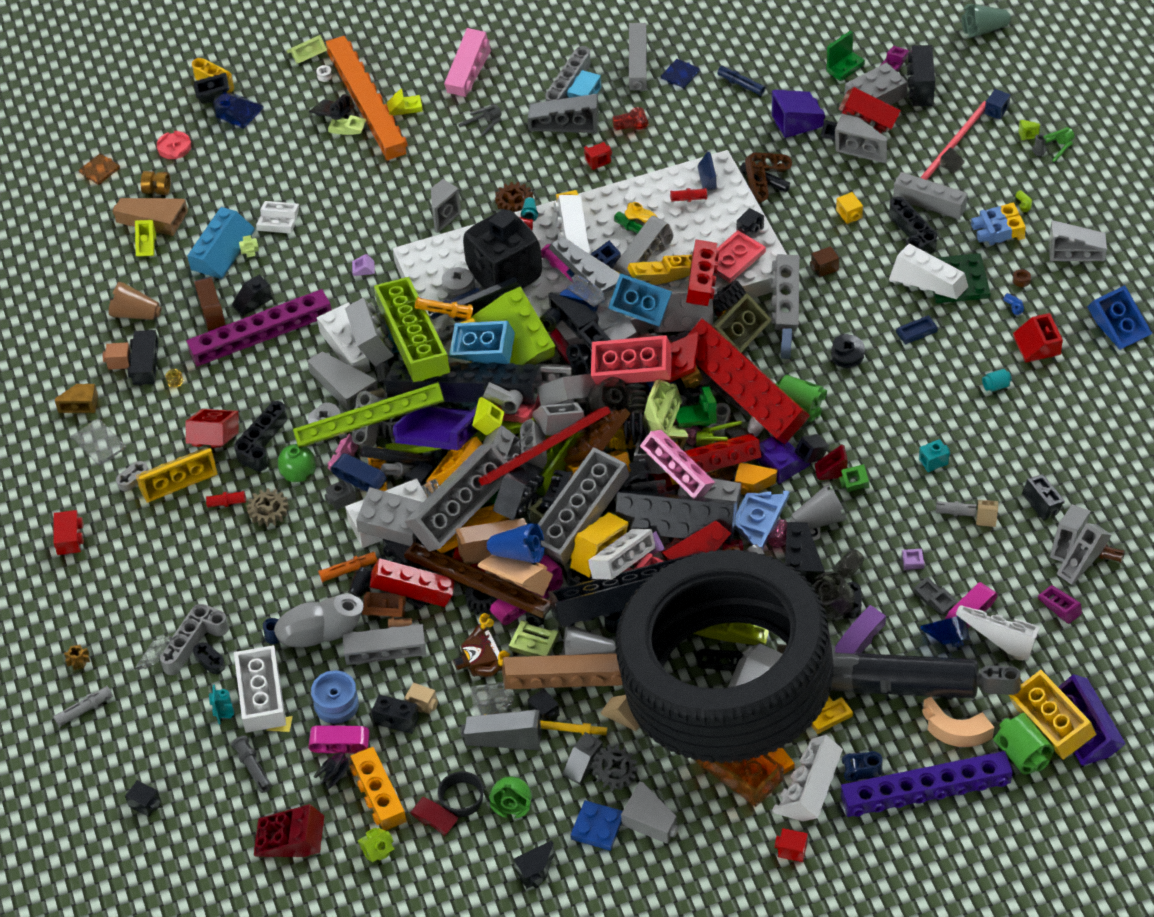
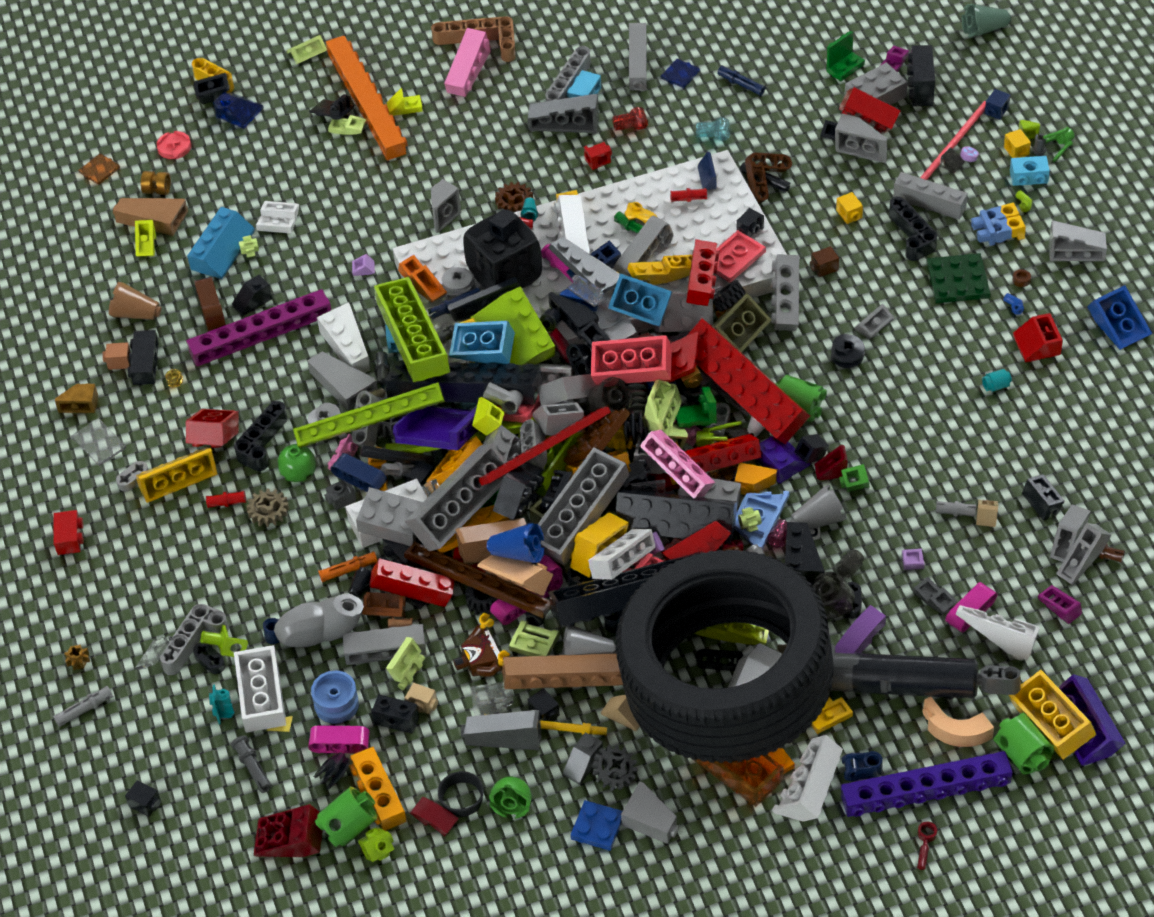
white bush [316,65,332,82] -> none
light grey brick [345,297,394,366] -> none
light orange pin [415,297,473,320] -> none
dark grey plant [458,104,502,136] -> none
black slope [513,840,555,889] -> none
dark purple slope [772,90,825,138] -> none
red brick [775,828,808,862] -> none
sand blue beam [781,328,792,359] -> none
white wedge [889,244,968,299] -> none
dark blue tile [896,315,938,345] -> none
teal brick [919,439,950,472] -> none
clear blue slope [920,616,970,648] -> none
none -> lime bracket [200,625,248,657]
none -> bright green cylinder [315,786,377,847]
none -> yellowish green plate [386,637,425,690]
none -> orange slope [398,255,447,303]
none -> medium nougat beam [431,16,516,62]
none -> clear light blue piece [696,117,730,141]
none -> yellowish green gear [738,507,762,532]
none -> light grey slope [854,304,895,339]
none -> dark red piece [917,821,937,870]
none -> lavender tile [960,147,979,162]
none -> yellow brick [1004,129,1031,158]
none -> medium azure brick [1010,156,1050,186]

